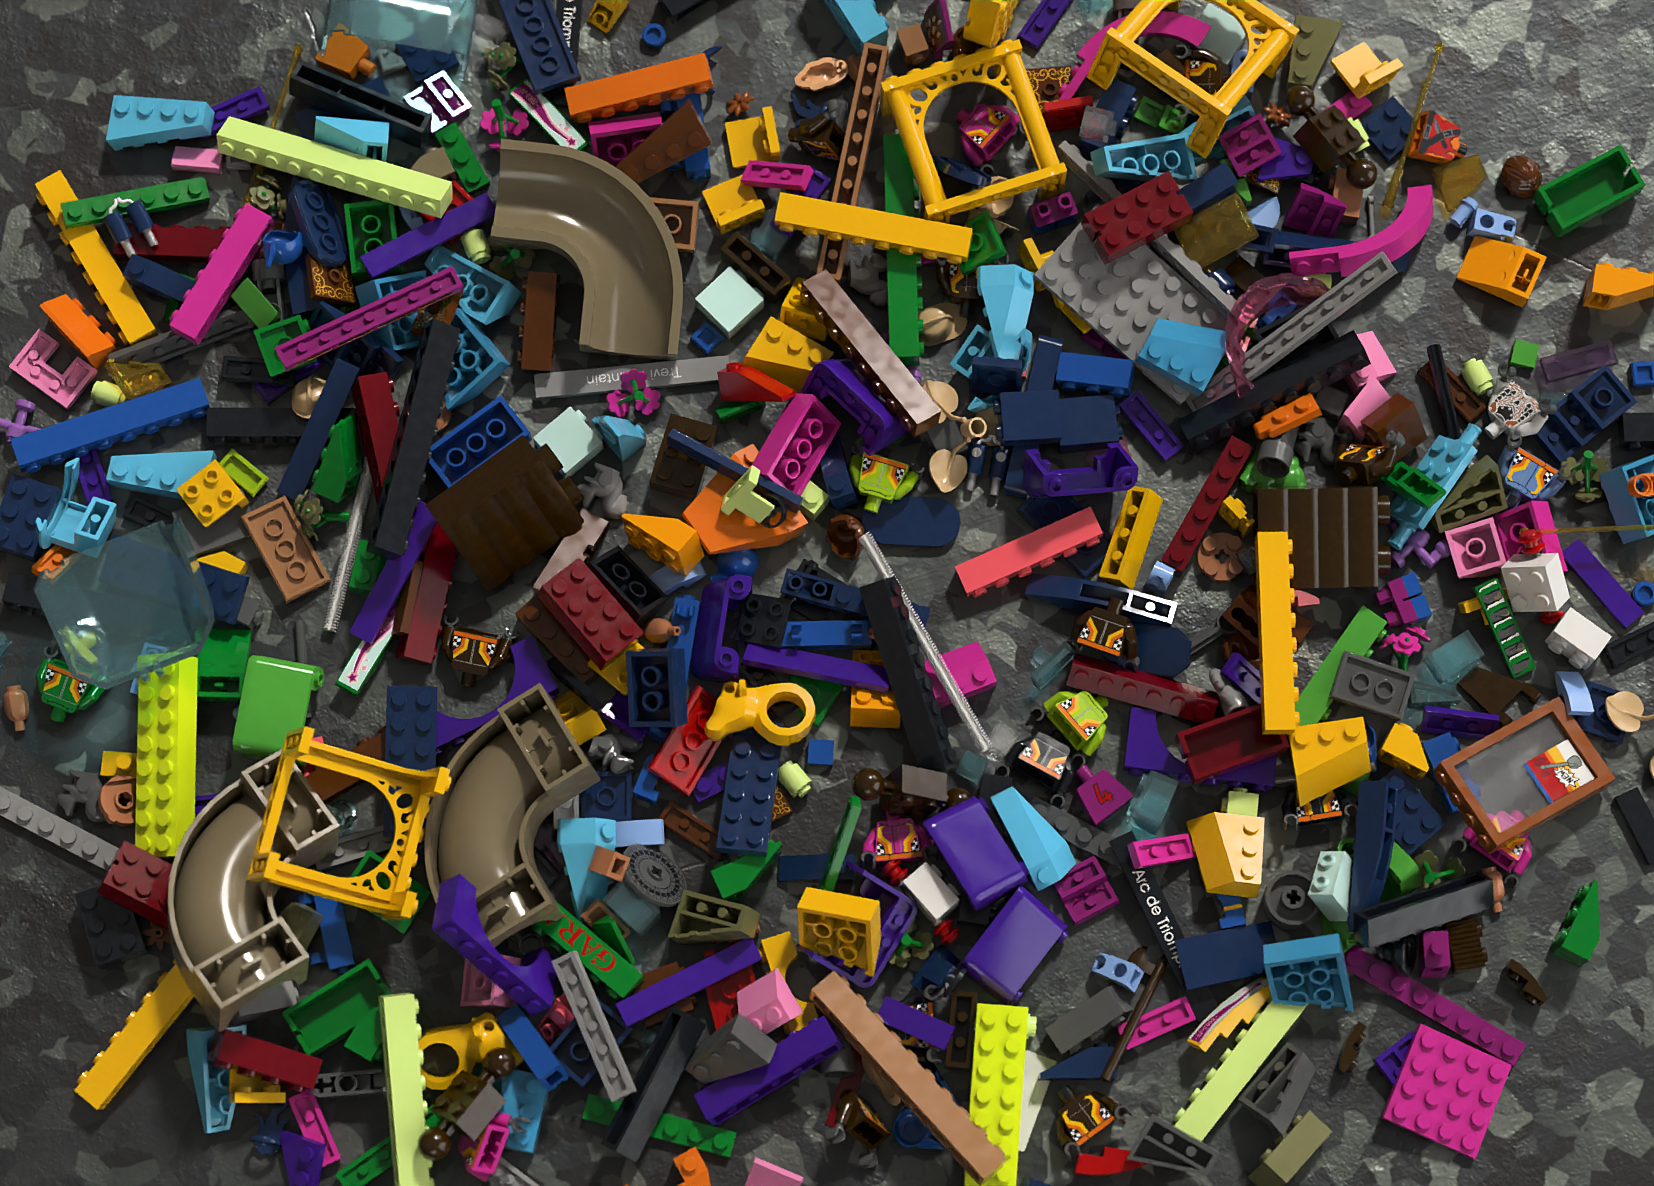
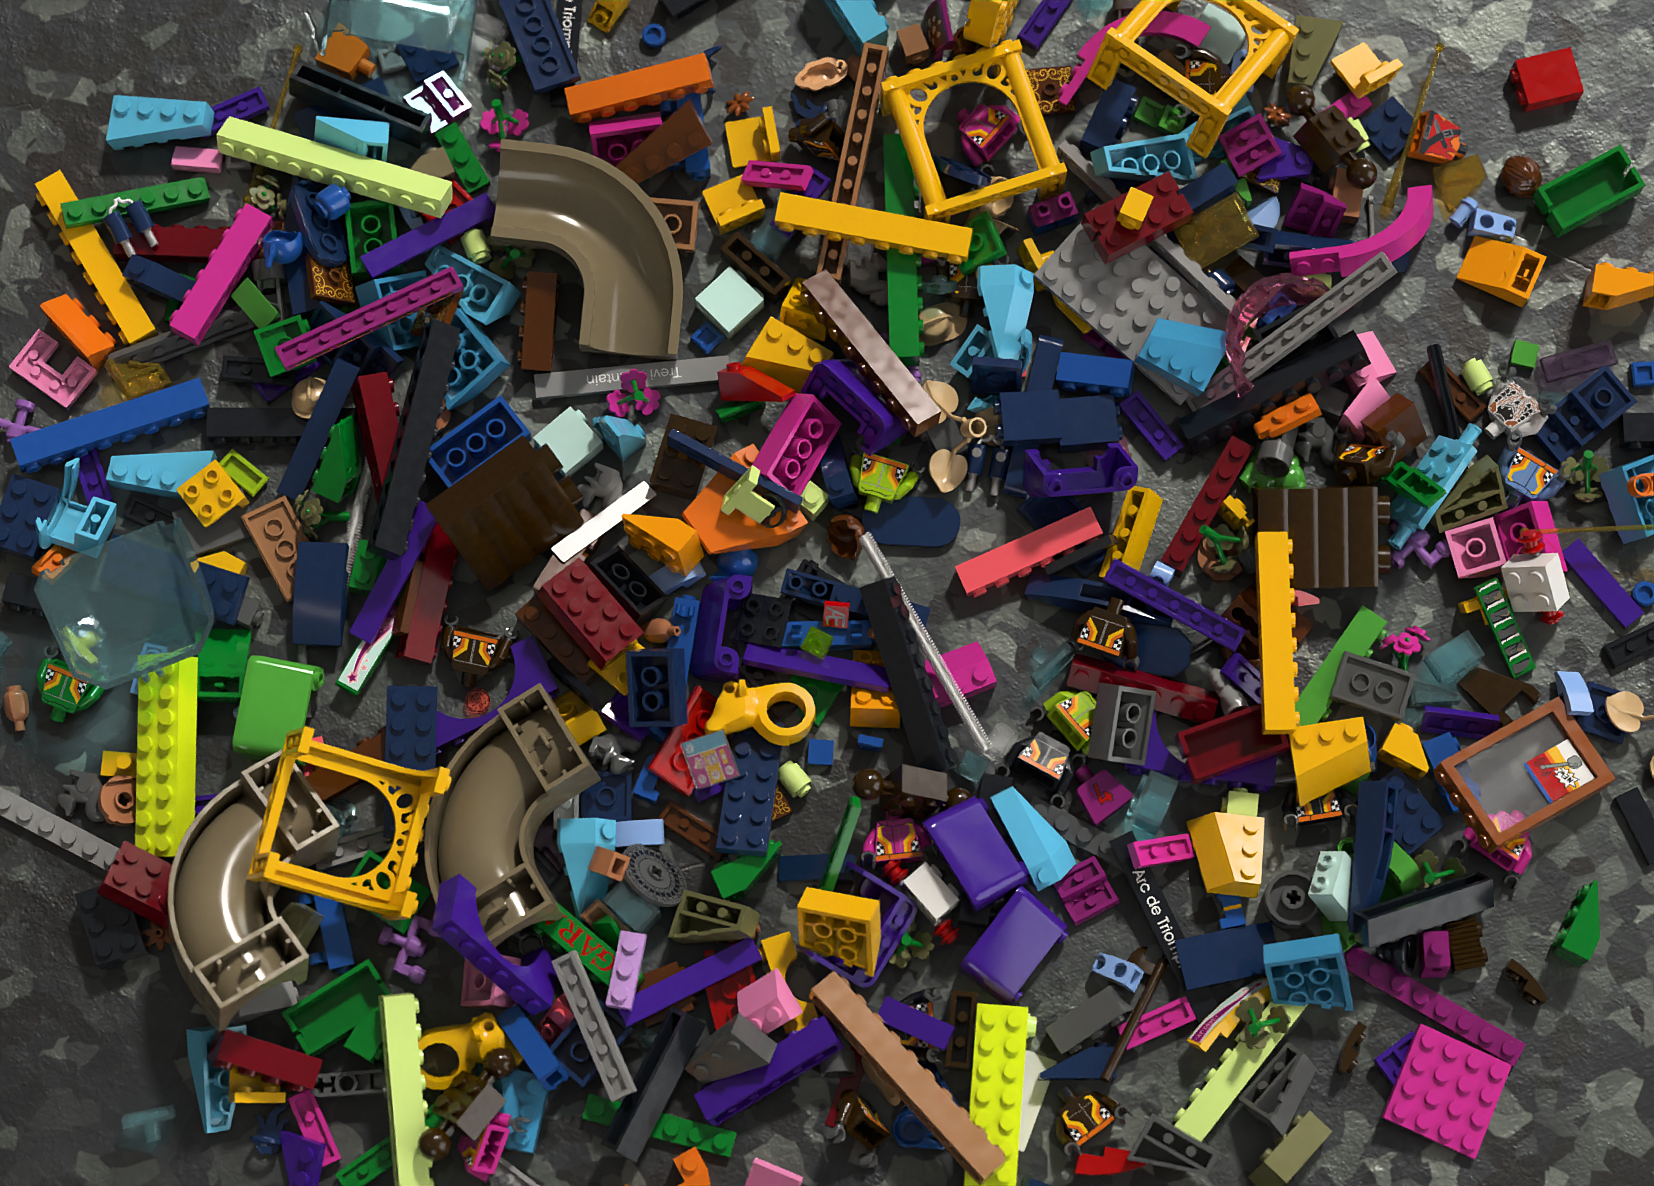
yellow brick [74,959,194,1110] -> none
yellowish green brick [91,380,129,407] -> none
slope [508,78,590,151] -> none
dark blue piece [909,944,968,998] -> none
red tile [1043,95,1093,132] -> none
clear brick [1079,105,1117,143] -> none
magenta hips [1374,572,1432,629] -> none
nougat plant [1481,866,1505,913] -> none
white brick [1545,607,1612,670] -> none
none -> clear light blue tile [122,1105,177,1142]
none -> dark blue slope [293,542,349,647]
none -> blue head [314,184,351,221]
none -> medium lavender piece [378,913,441,985]
none -> clear red tile [465,688,491,714]
none -> white sticker [551,481,656,562]
none -> lavender plate [606,930,647,1011]
none -> clear piece [680,729,740,790]
none -> clear neon green tile [800,626,835,659]
none -> red tile [823,601,850,629]
none -> blue tile [857,734,884,753]
none -> clear light blue plate [922,275,957,295]
none -> black tile [1044,535,1119,575]
none -> dark grey slope [1088,683,1156,766]
none -> dark purple tile [1103,558,1247,652]
none -> yellow brick [1116,187,1154,230]
none -> olive plant [1199,524,1249,574]
none -> olive plant [1235,997,1291,1049]
none -> red brick [1510,47,1584,112]

